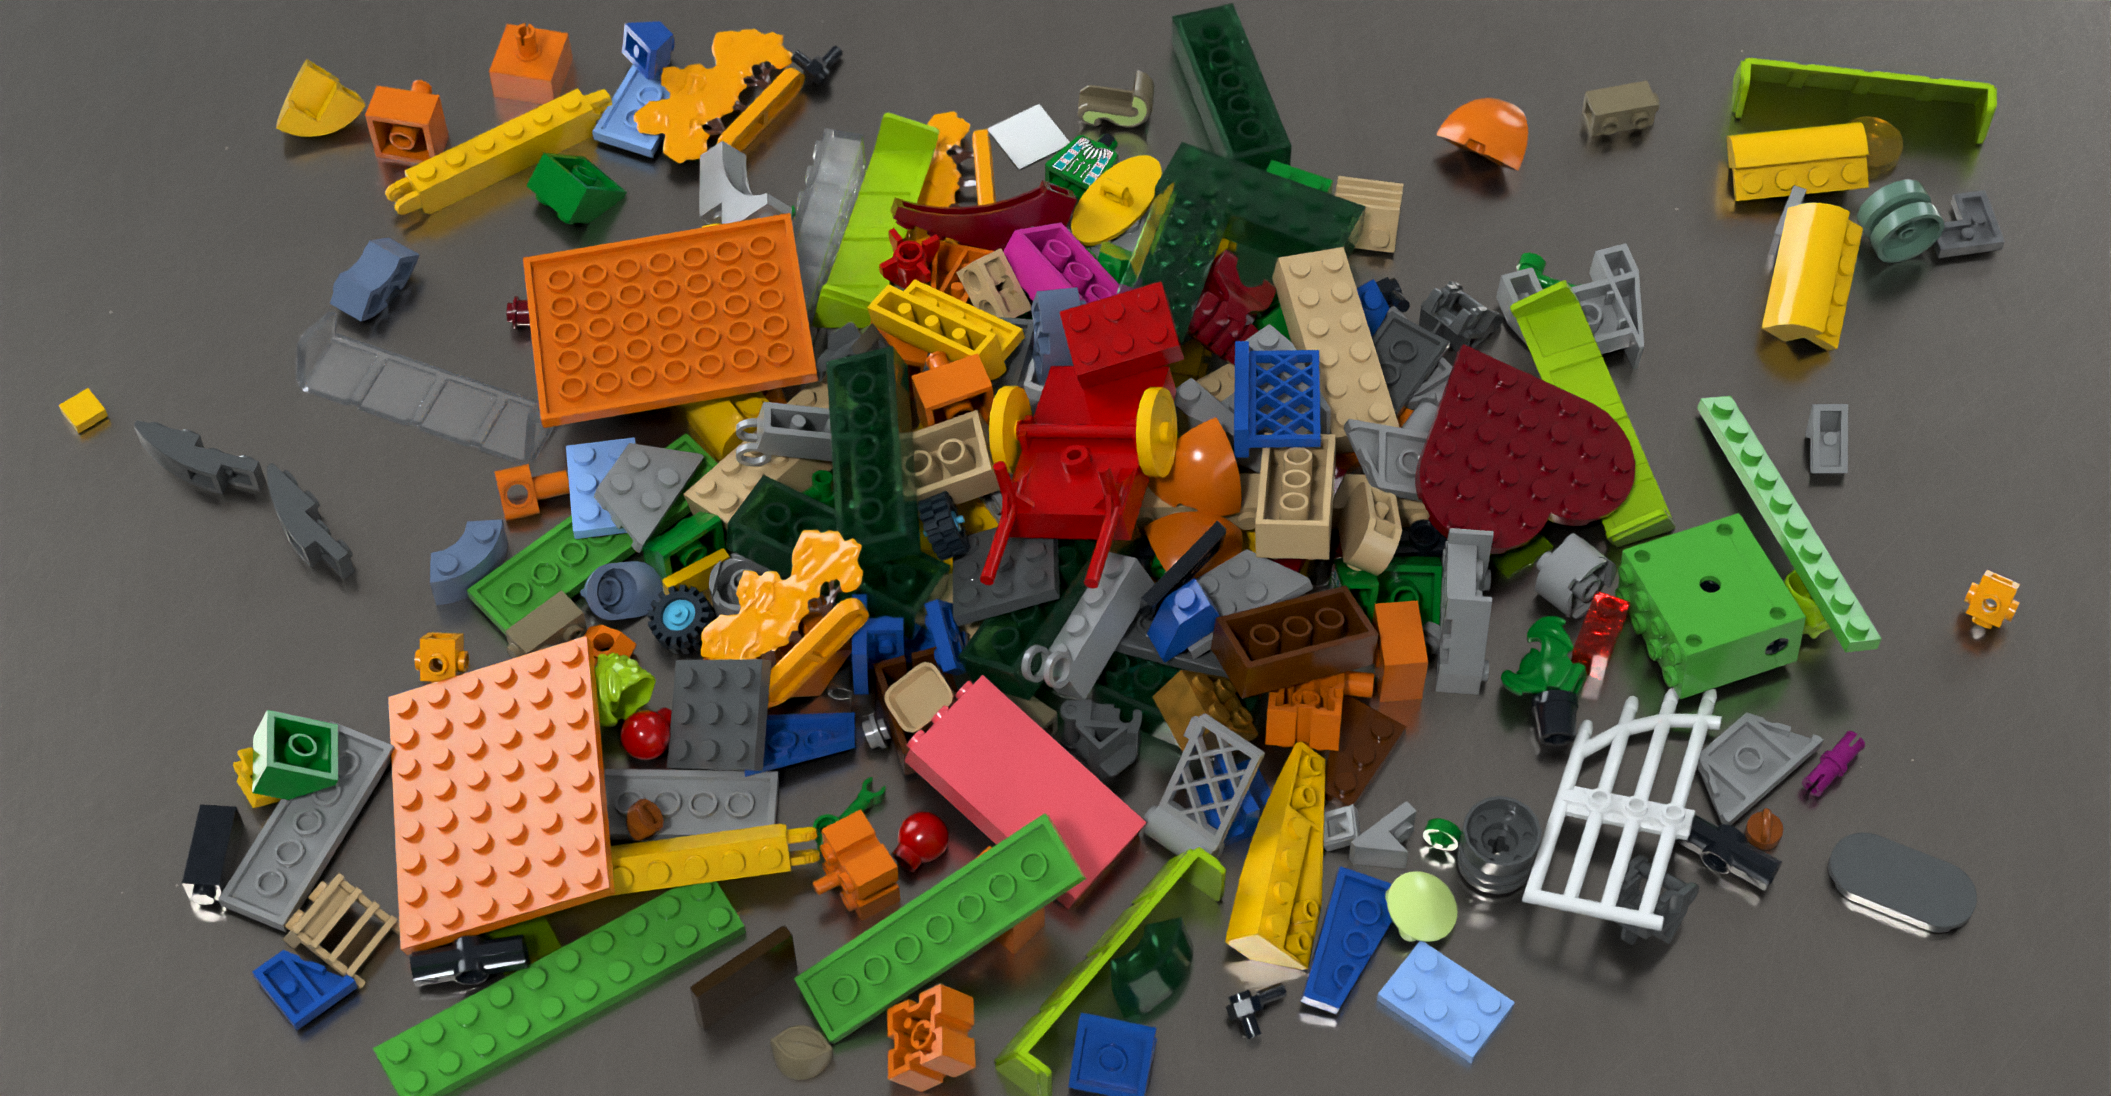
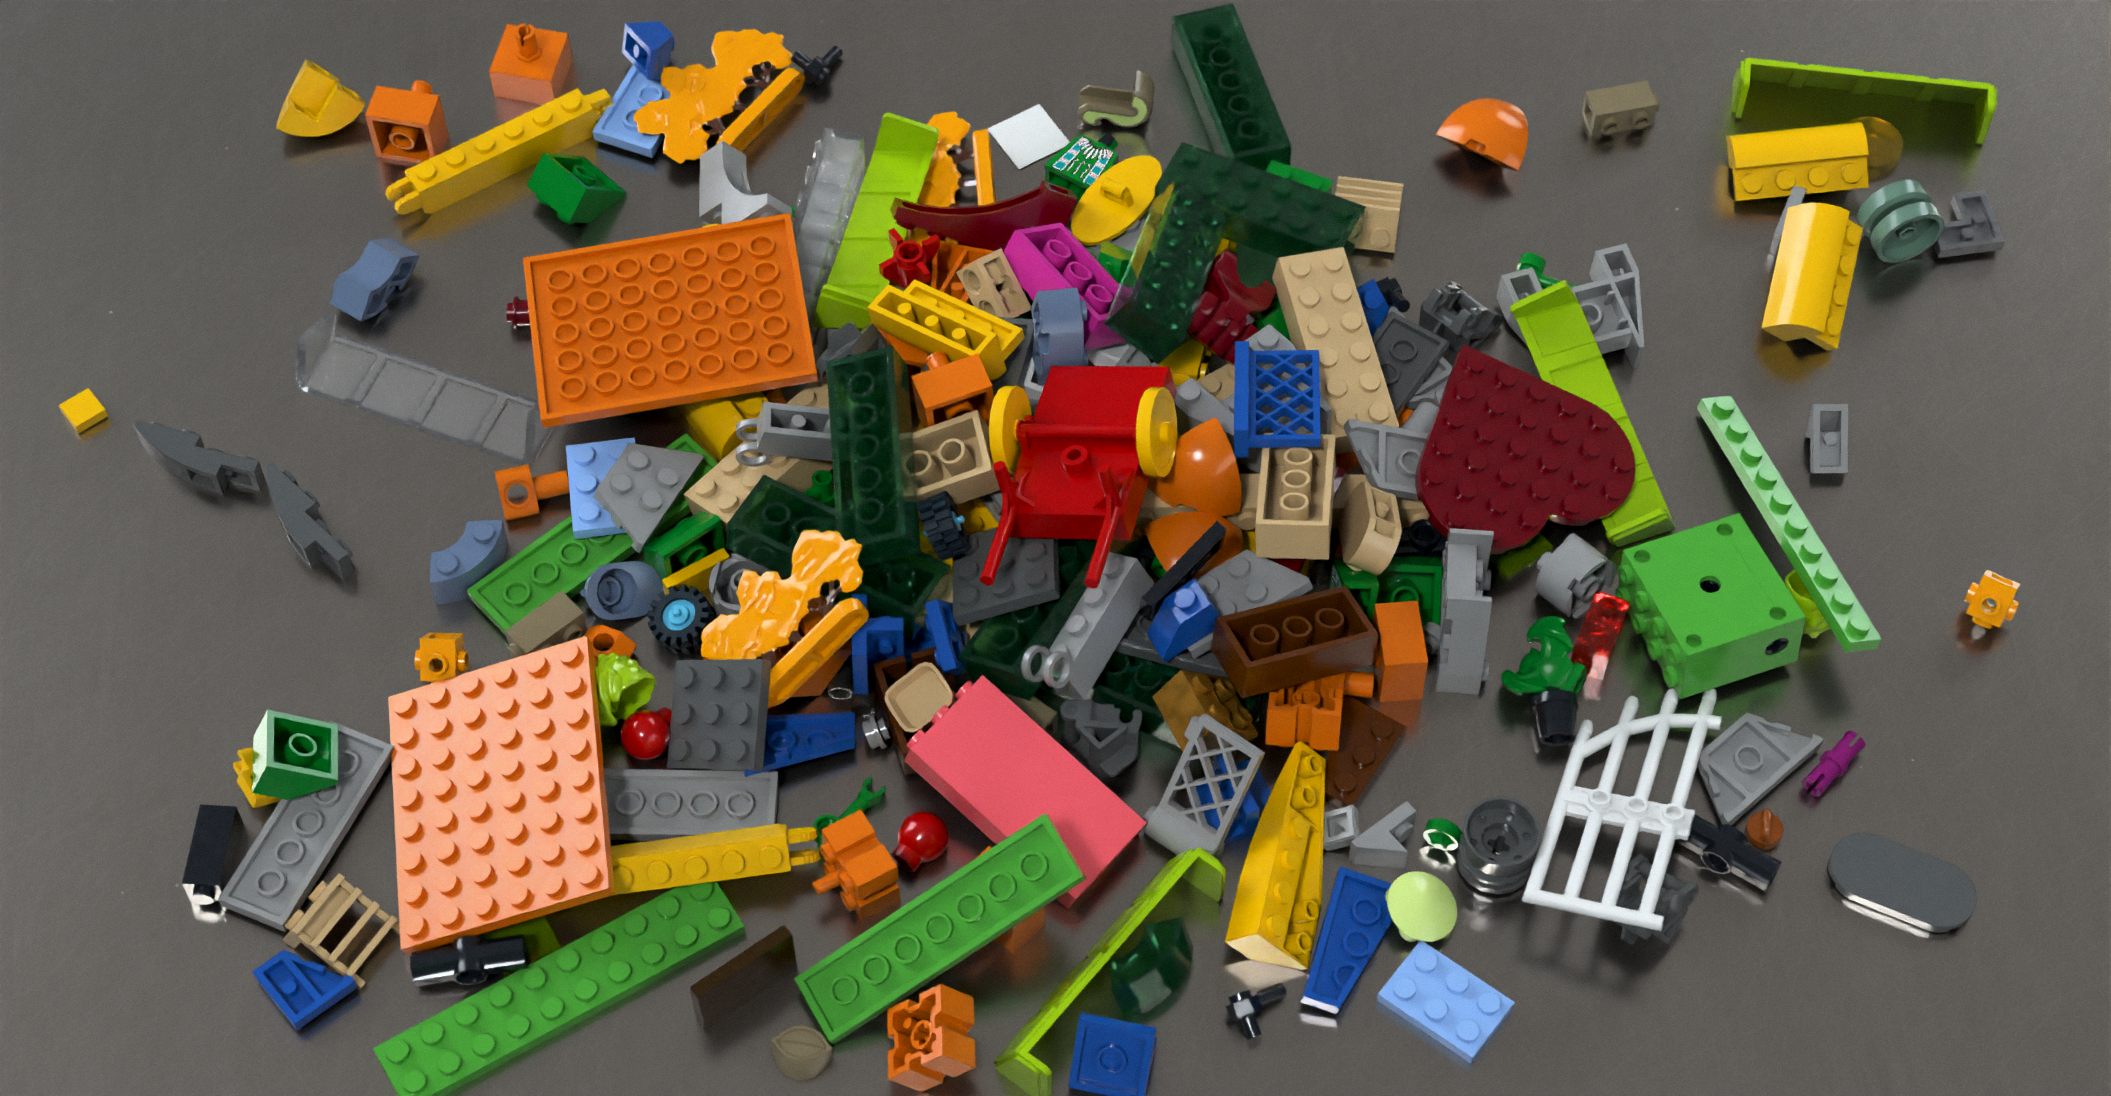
dark orange tile [626,799,664,841] -> none
red brick [1059,281,1185,389] -> none

